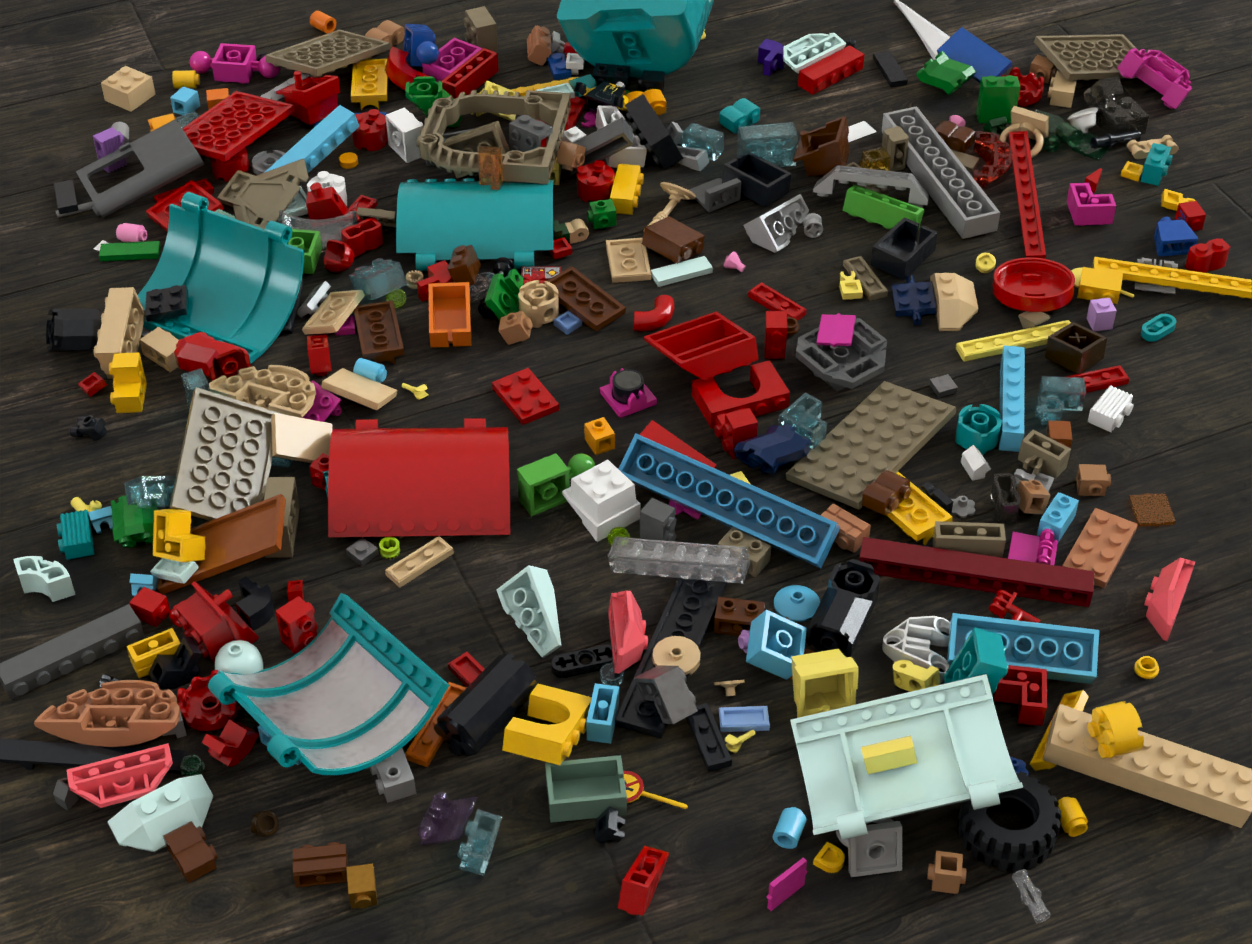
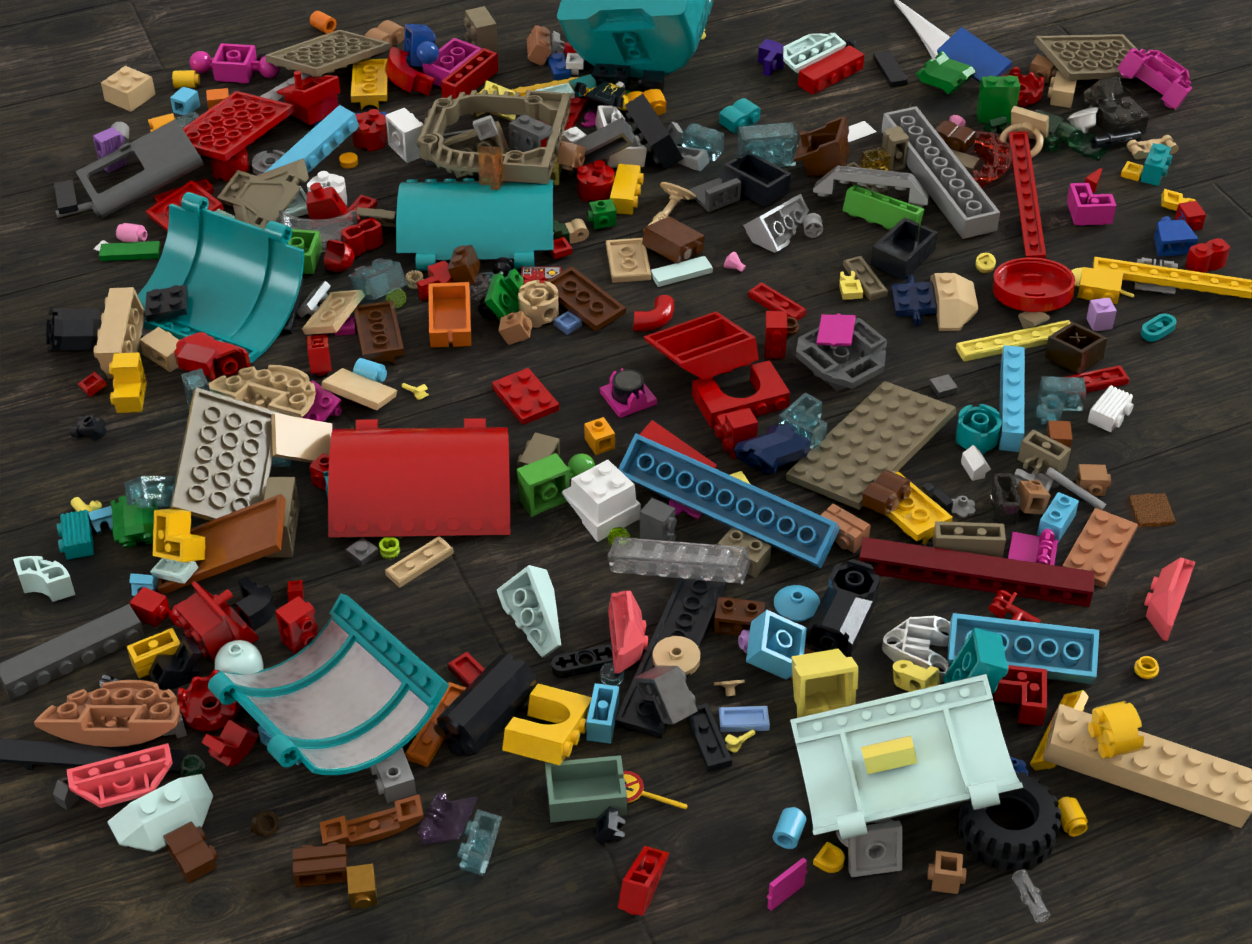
green brick [405,76,463,128] -> none
none -> dark orange slope [320,794,424,846]
none -> light grey tile [473,115,498,140]
none -> dark tan brick [517,433,560,468]
none -> light grey bar [1045,467,1106,510]

